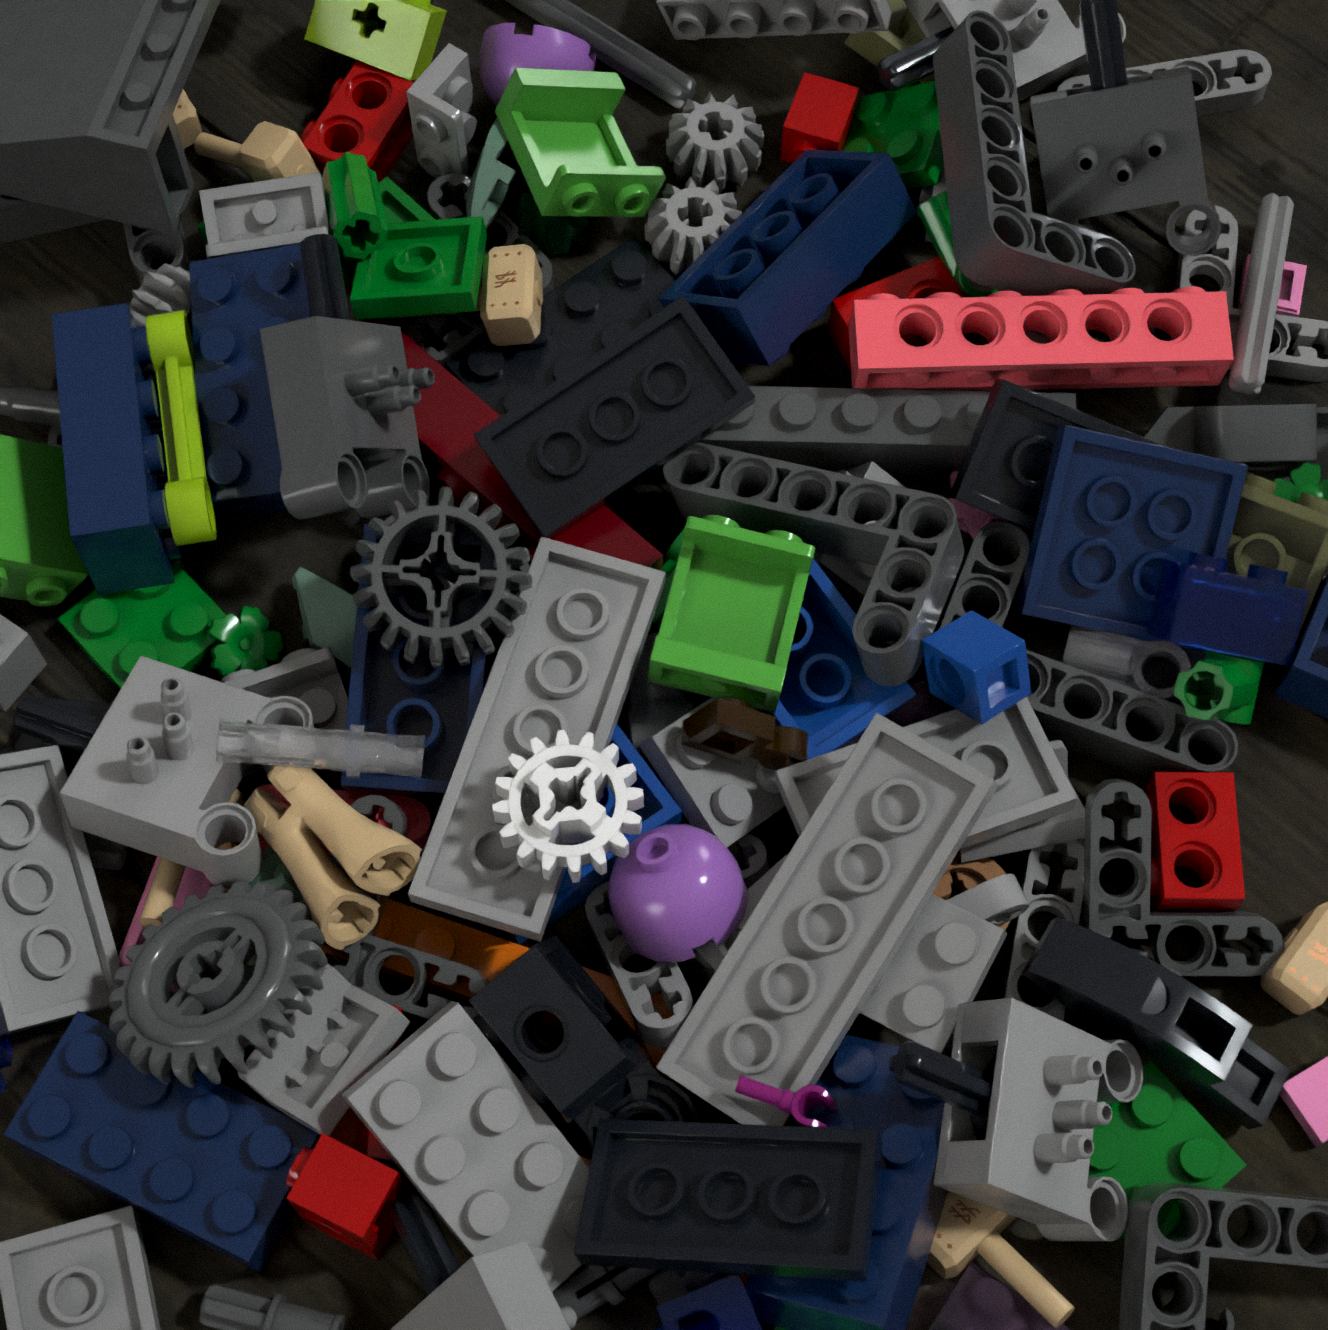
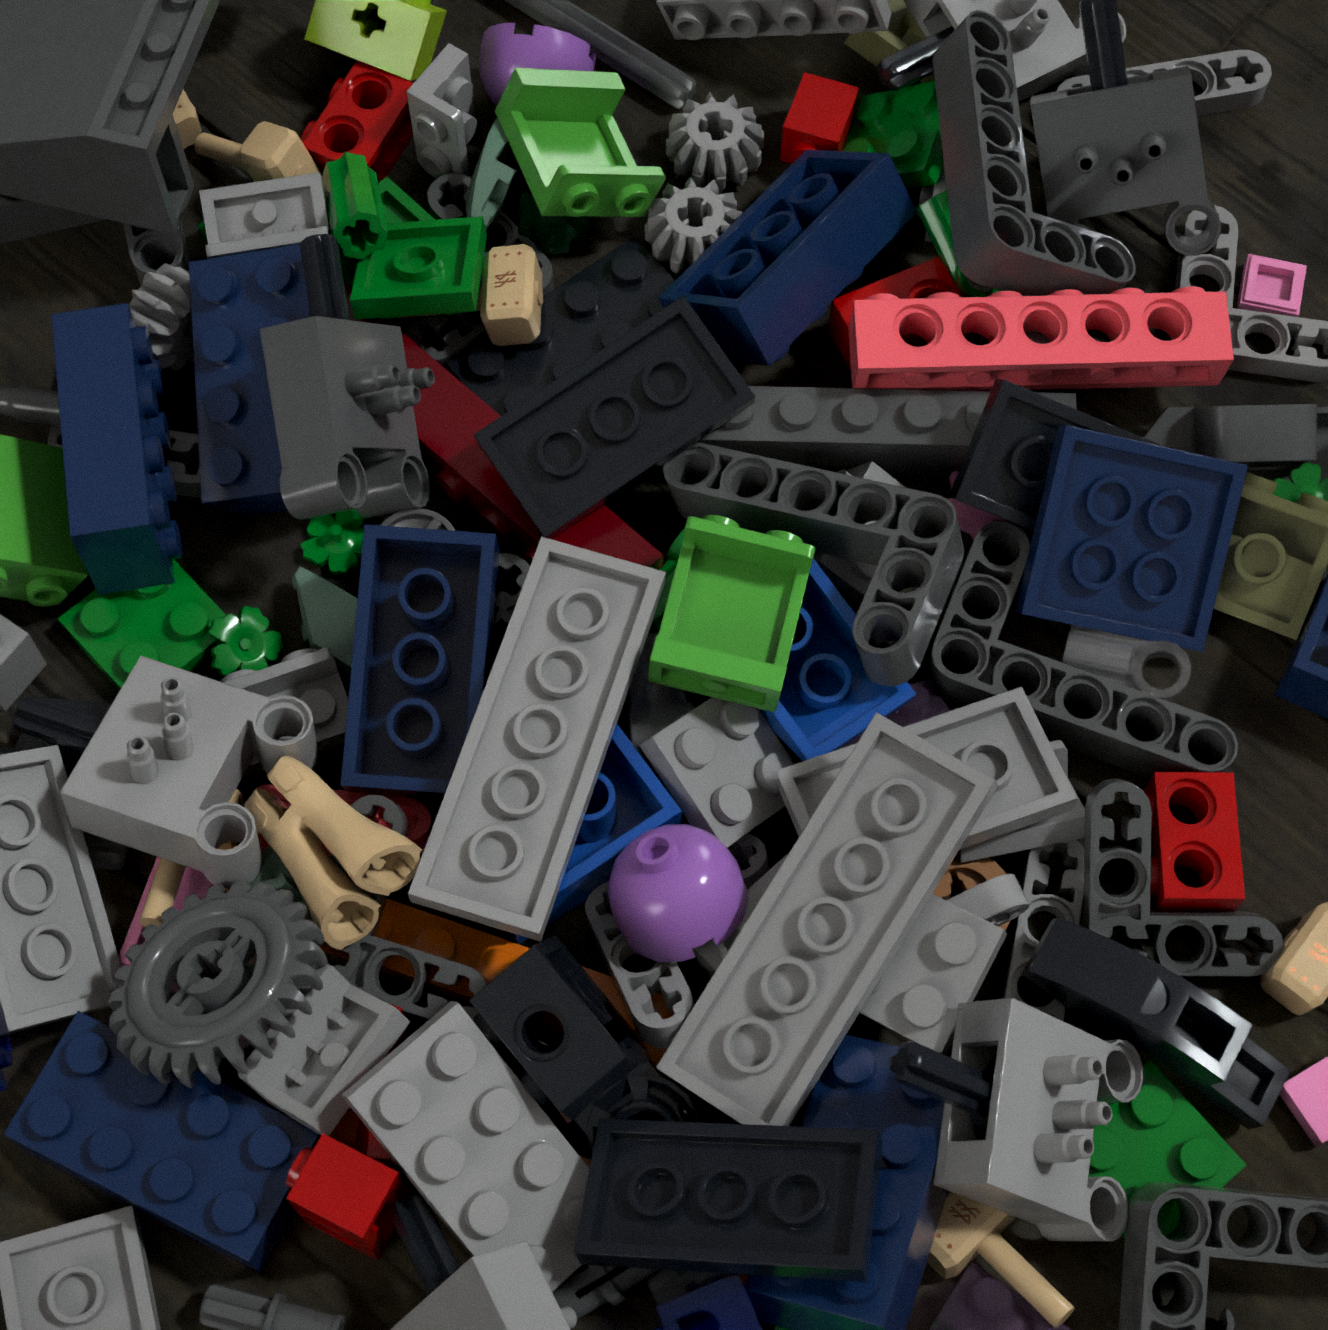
lime piece [146,310,217,546] -> none
clear pin [216,719,425,779] -> none
dark grey gear [350,487,533,668] -> none
white gear [492,730,644,883] -> none
dark brown plate [681,698,808,770] -> none
magenta hand [735,1075,838,1128] -> none
blue brick [922,610,1031,725] -> none
clear blue brick [1147,551,1309,666] -> none
green piece [1174,648,1265,724] -> none
light grey axle [1228,193,1294,396] -> none
none -> green plant [300,509,367,576]

